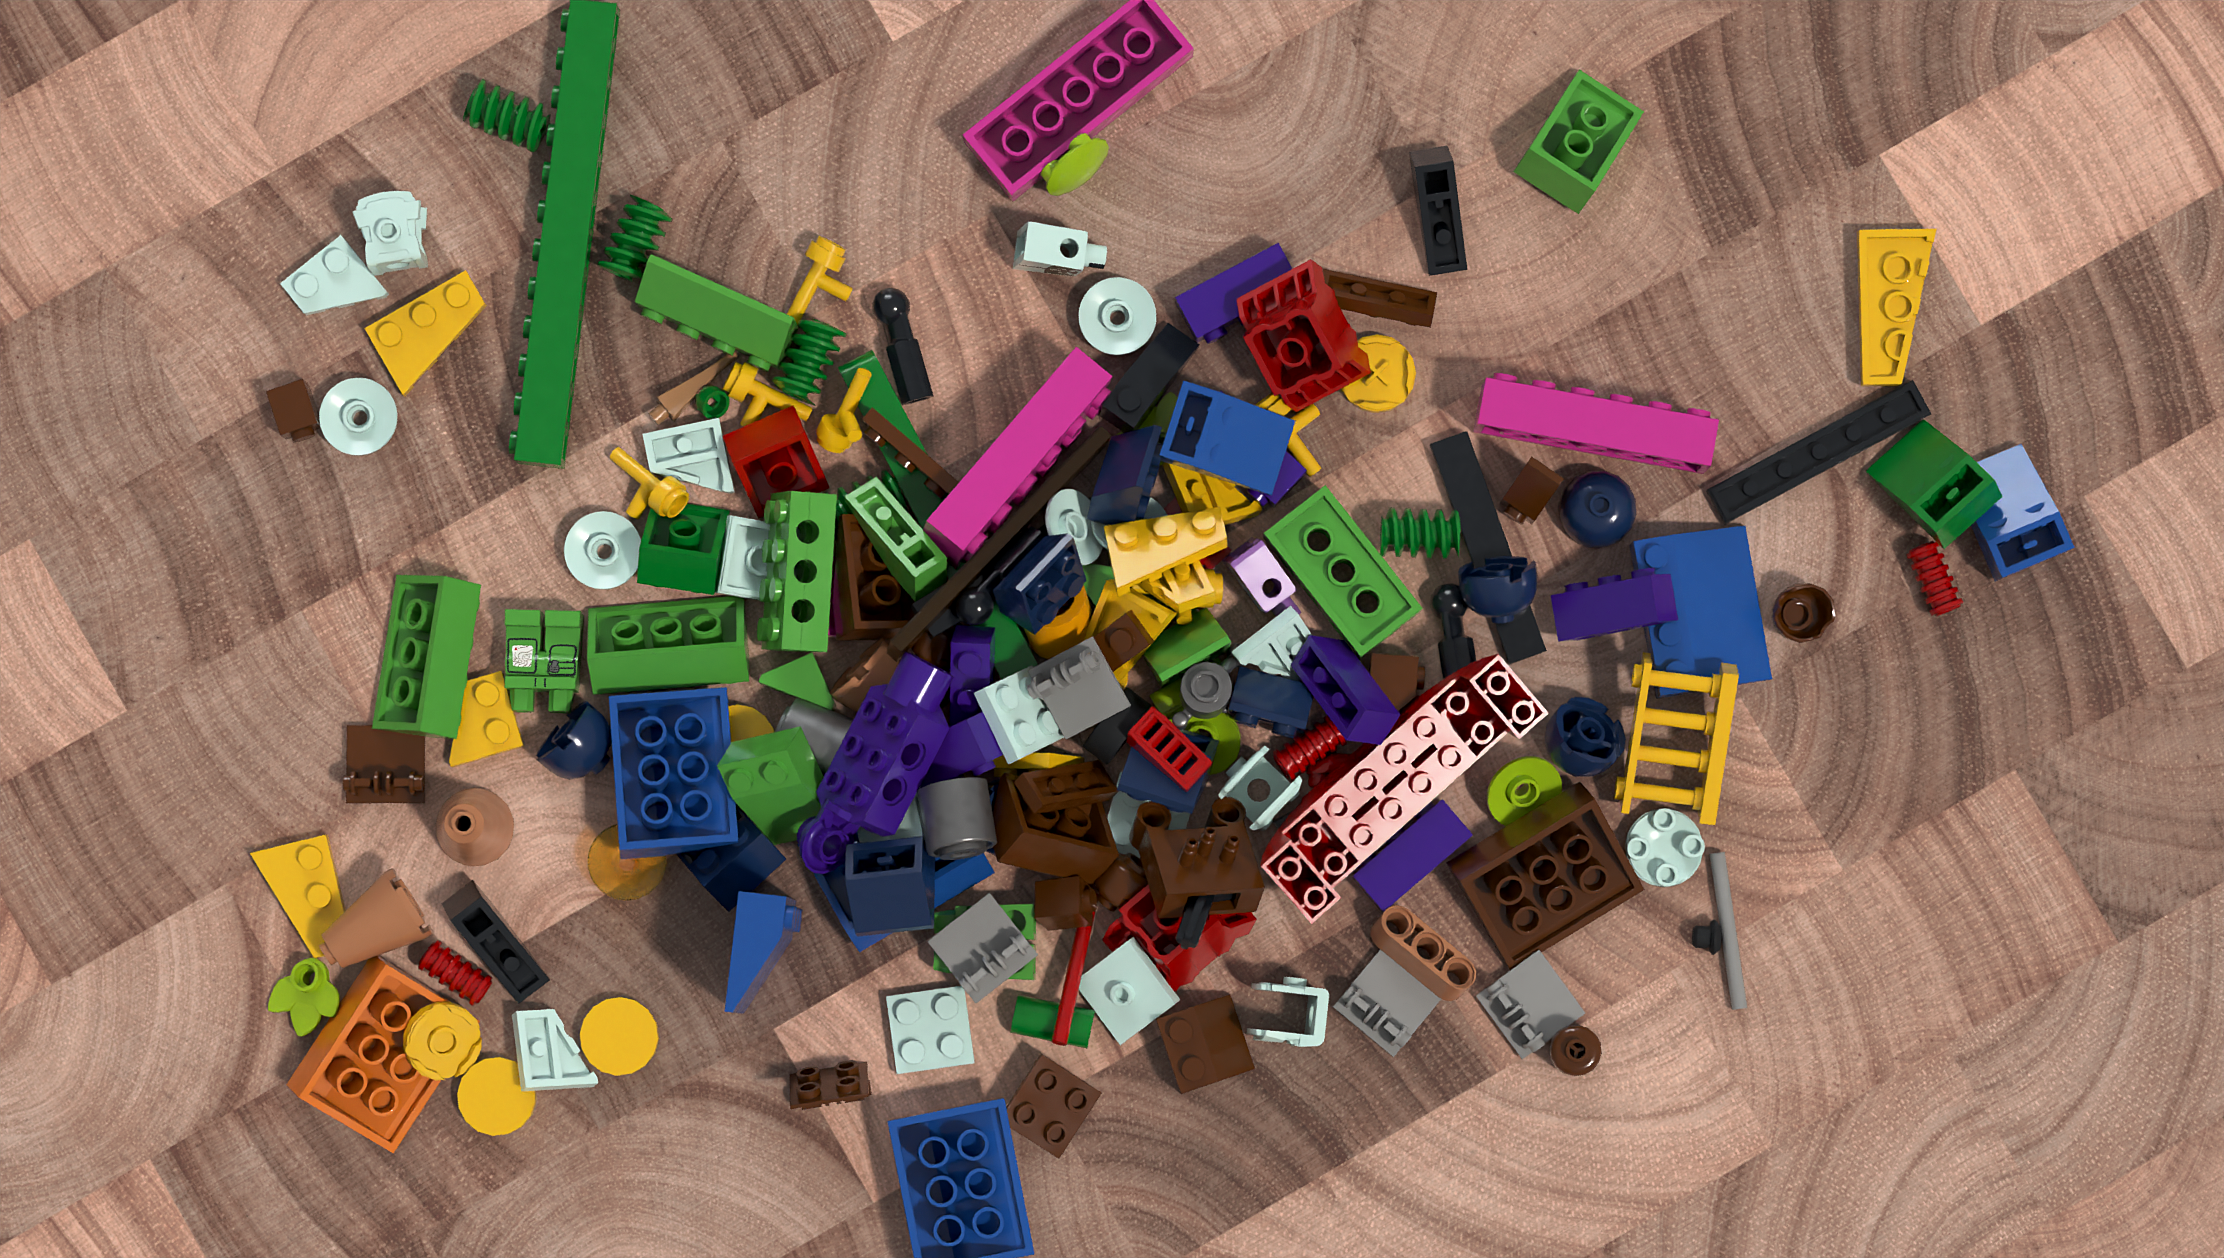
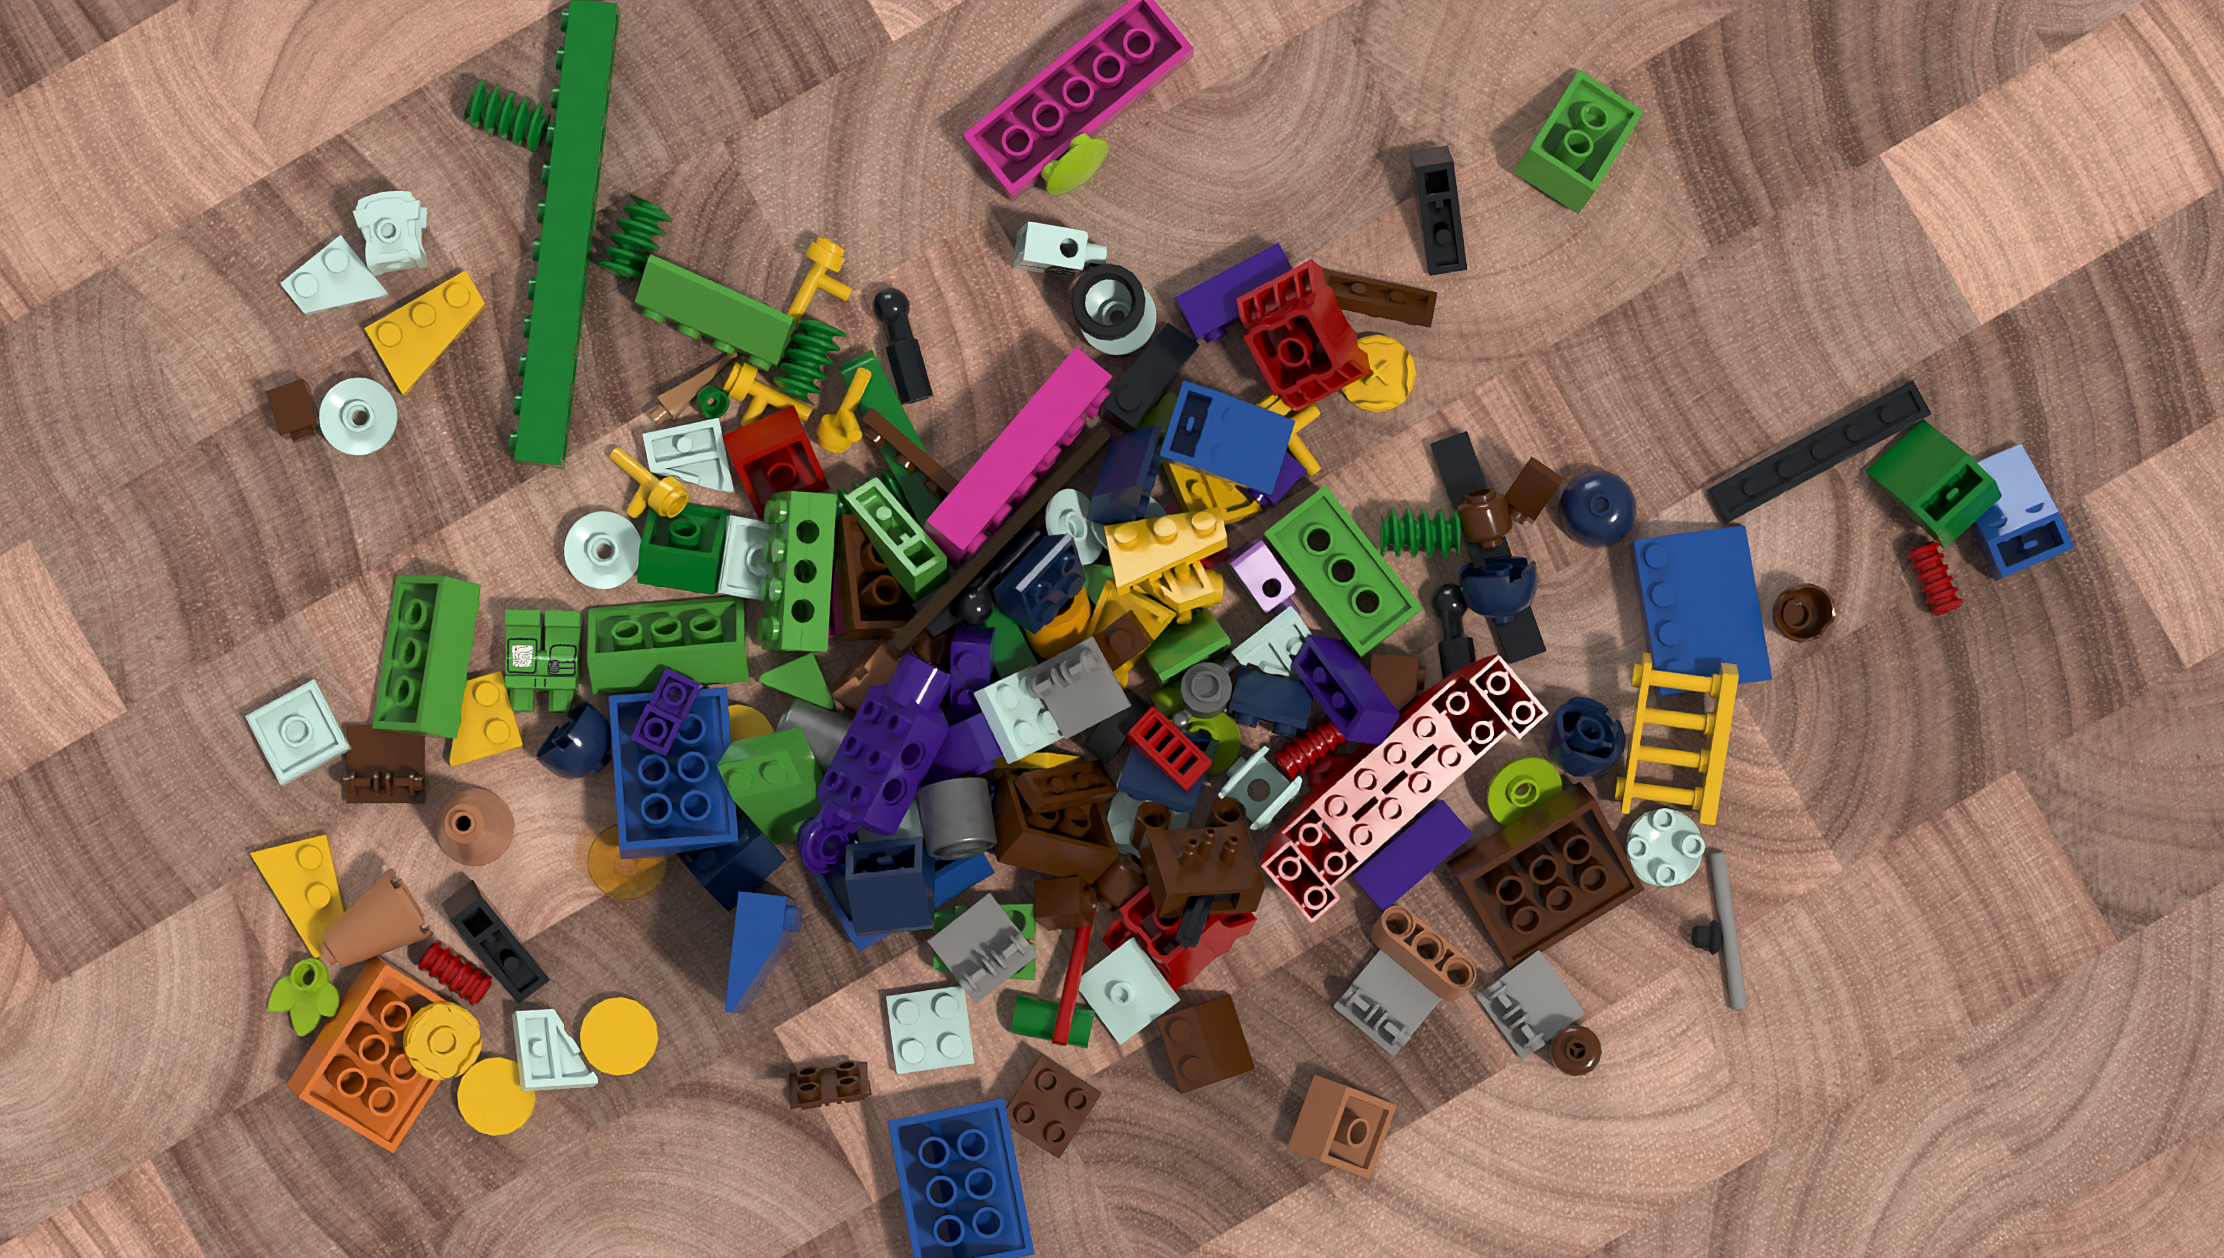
light aqua piece [1246,977,1329,1047] -> none
dark pink brick [1473,373,1719,474] -> none
dark purple brick [1551,568,1678,642] -> none
yellow wing [1857,229,1937,387] -> none
none -> light aqua plate [245,679,352,786]
none -> dark purple slope [630,668,703,756]
none -> black tyre [1071,264,1146,341]
none -> nougat slope [1287,1074,1397,1179]
none -> reddish brown head [1458,488,1512,548]

